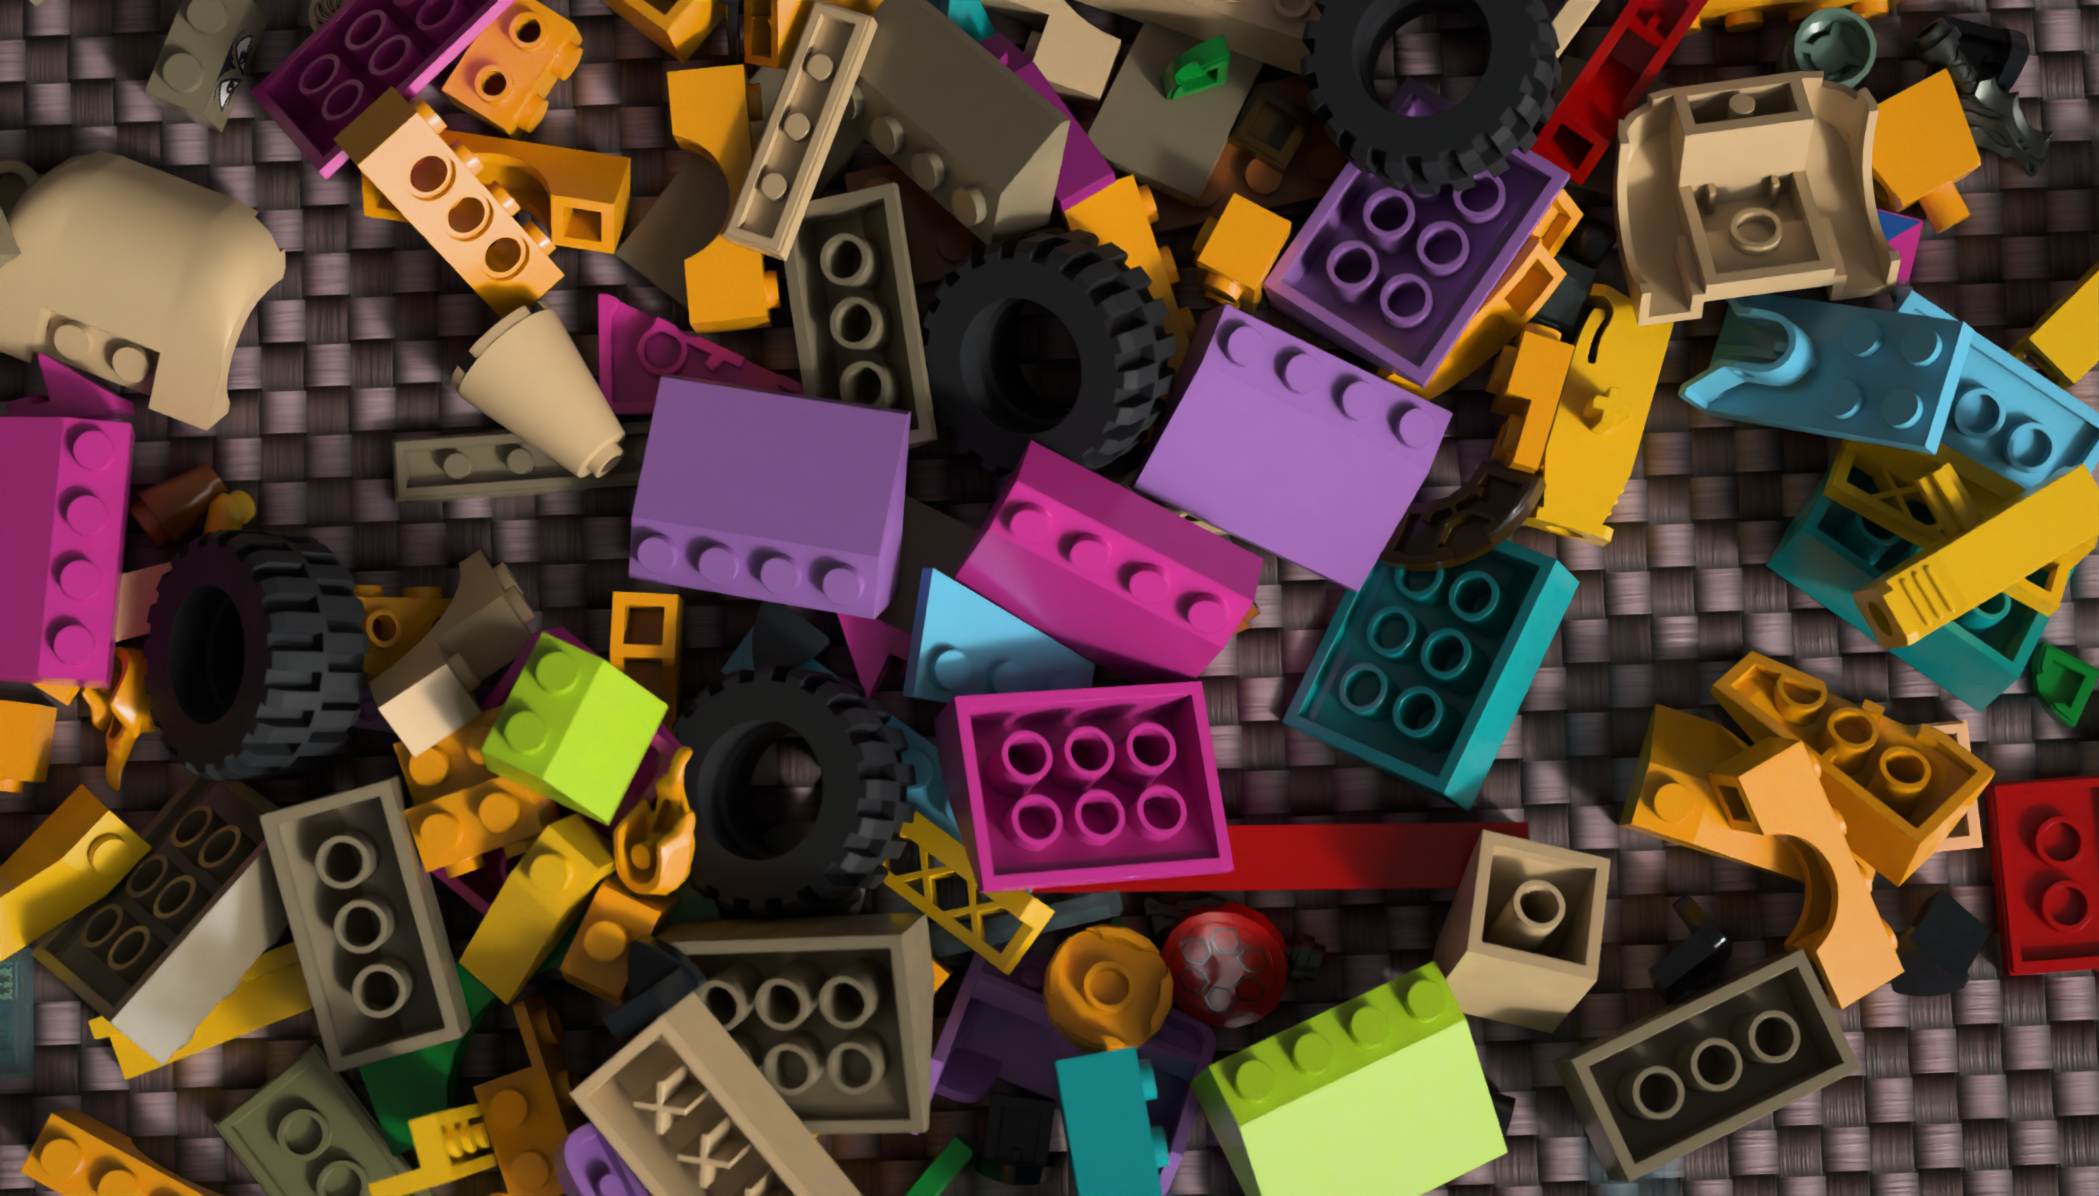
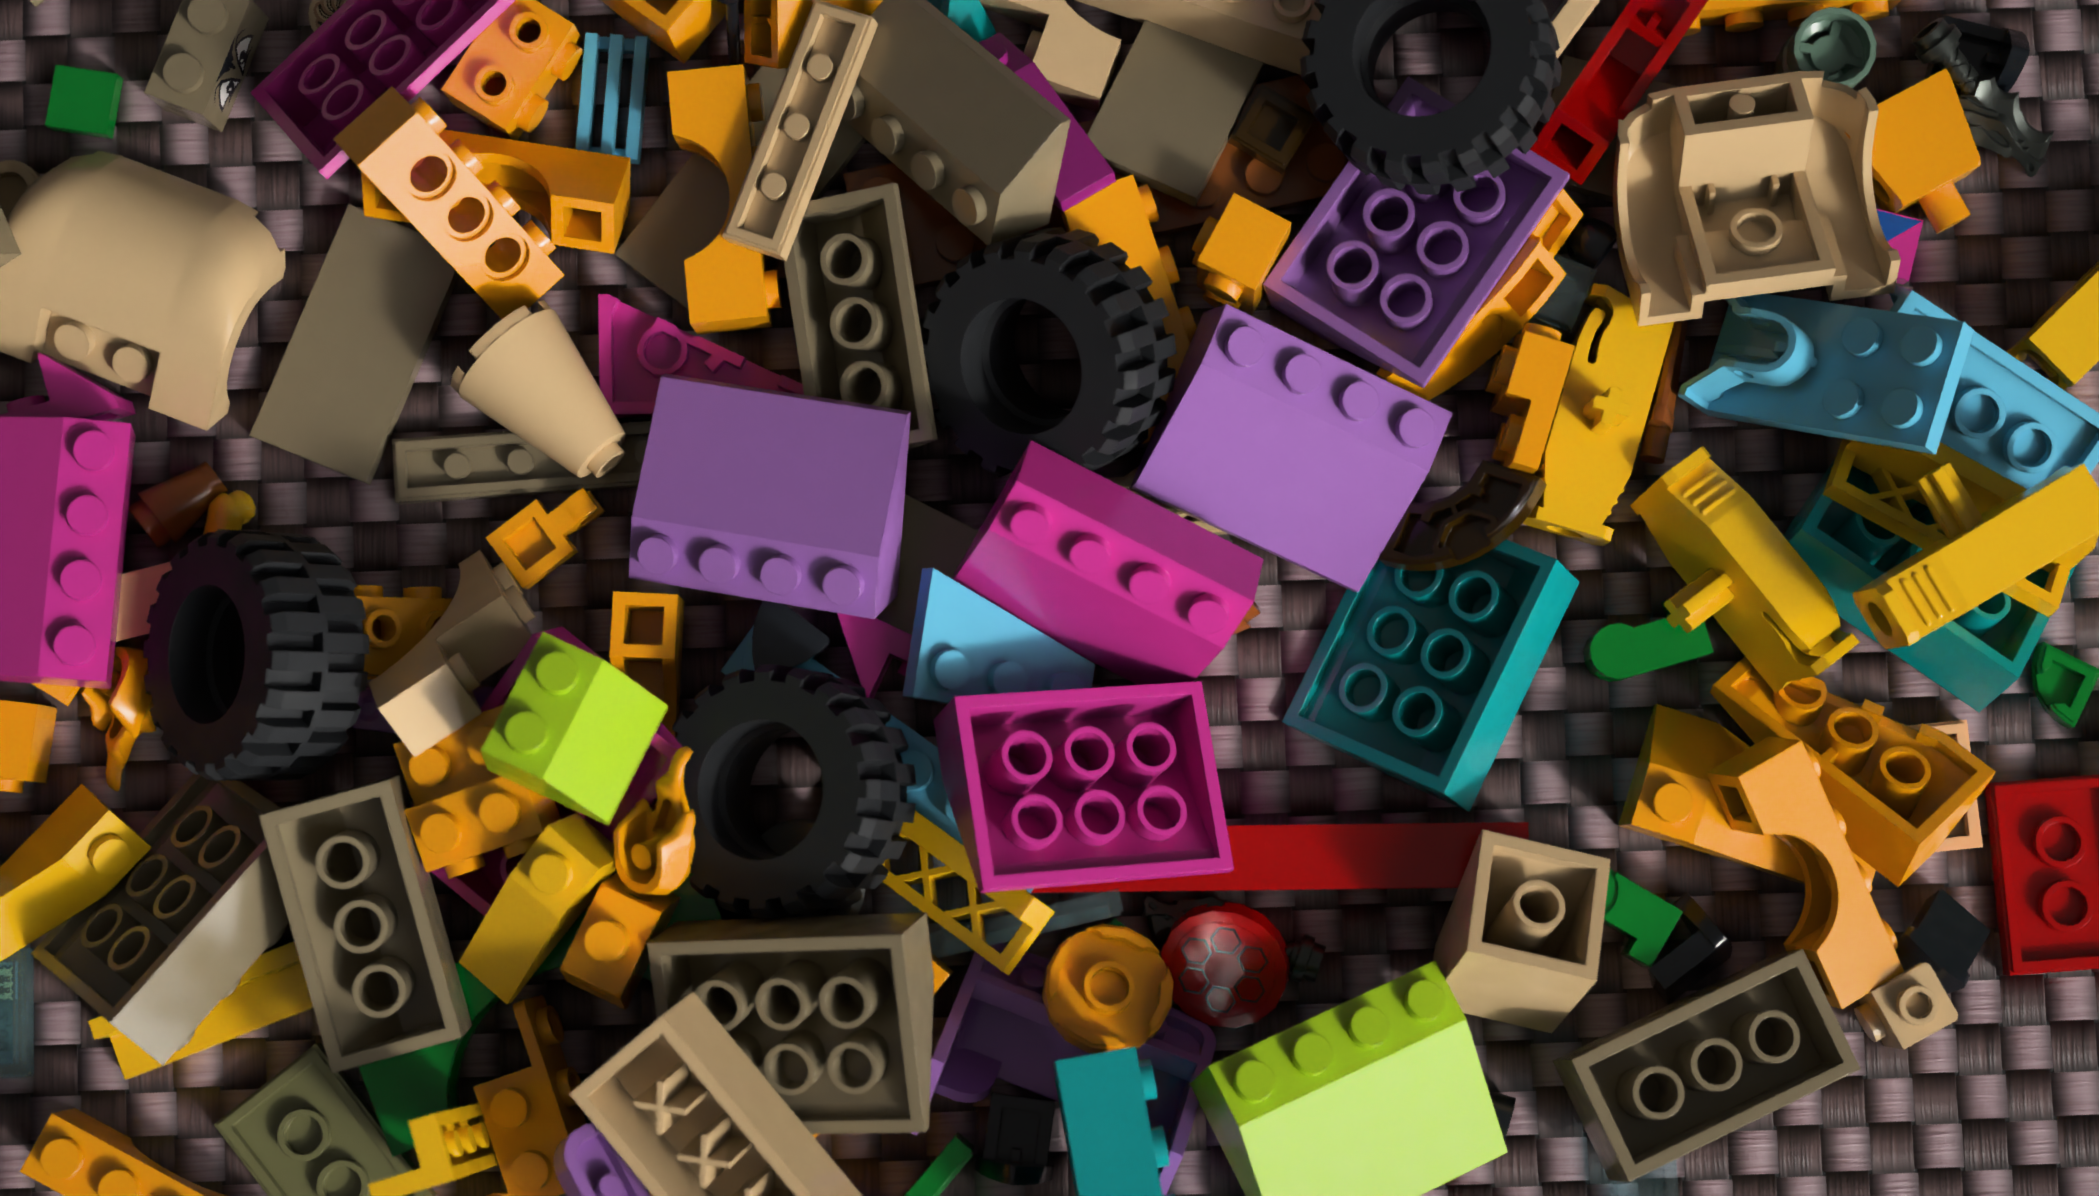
black tile [602,934,706,1041] -> none
green tile [1160,35,1230,100] -> none
none -> green tile [45,65,123,139]
none -> dark tan tile [249,204,460,485]
none -> light orange plate [485,488,605,590]
none -> medium azure tile [575,32,650,164]
none -> green leg [1583,599,1714,682]
none -> green leg [1603,869,1683,968]
none -> yellow piece [1630,446,1860,693]
none -> dark orange bar [1639,320,1688,464]
none -> tan bracket [1854,962,1958,1050]

